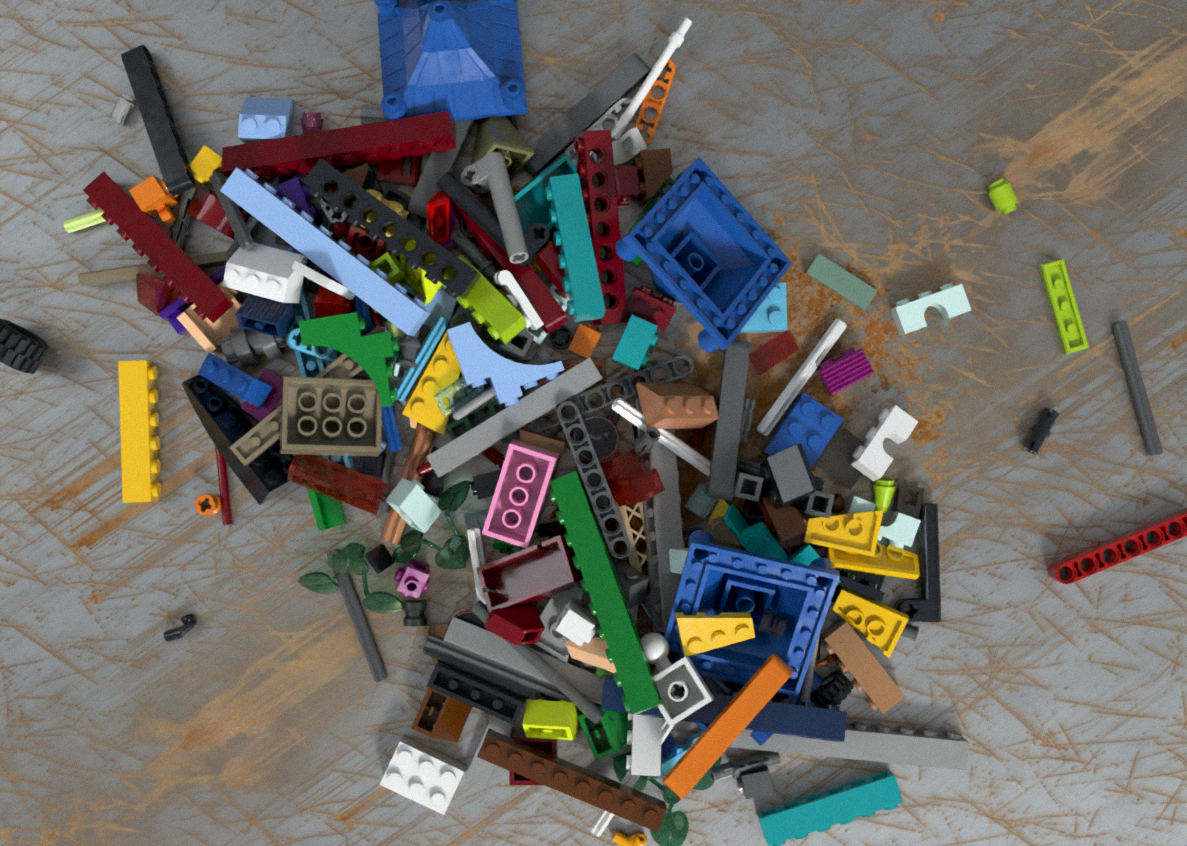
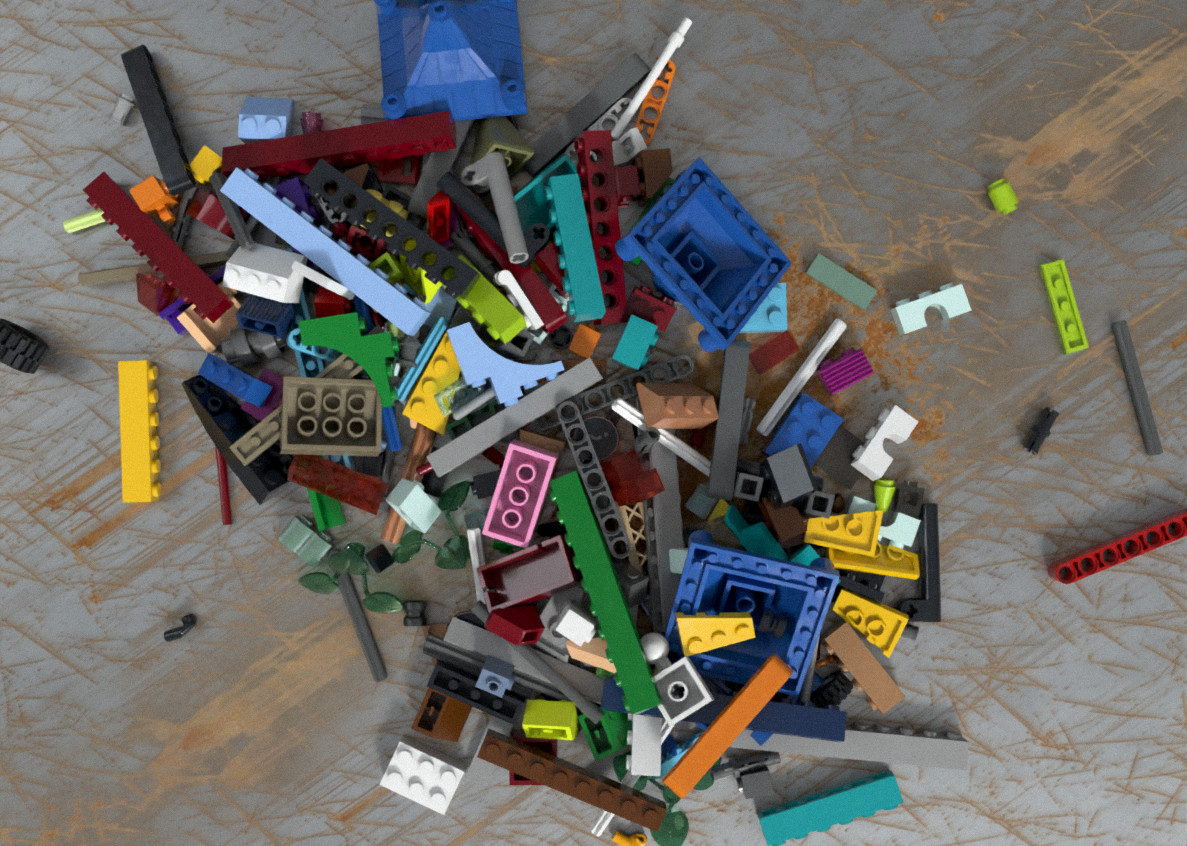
orange bush [194,493,221,516] -> none
magenta brick [394,557,430,599] -> none
none -> sand green brick [277,515,334,568]
none -> sand blue brick [475,655,515,698]

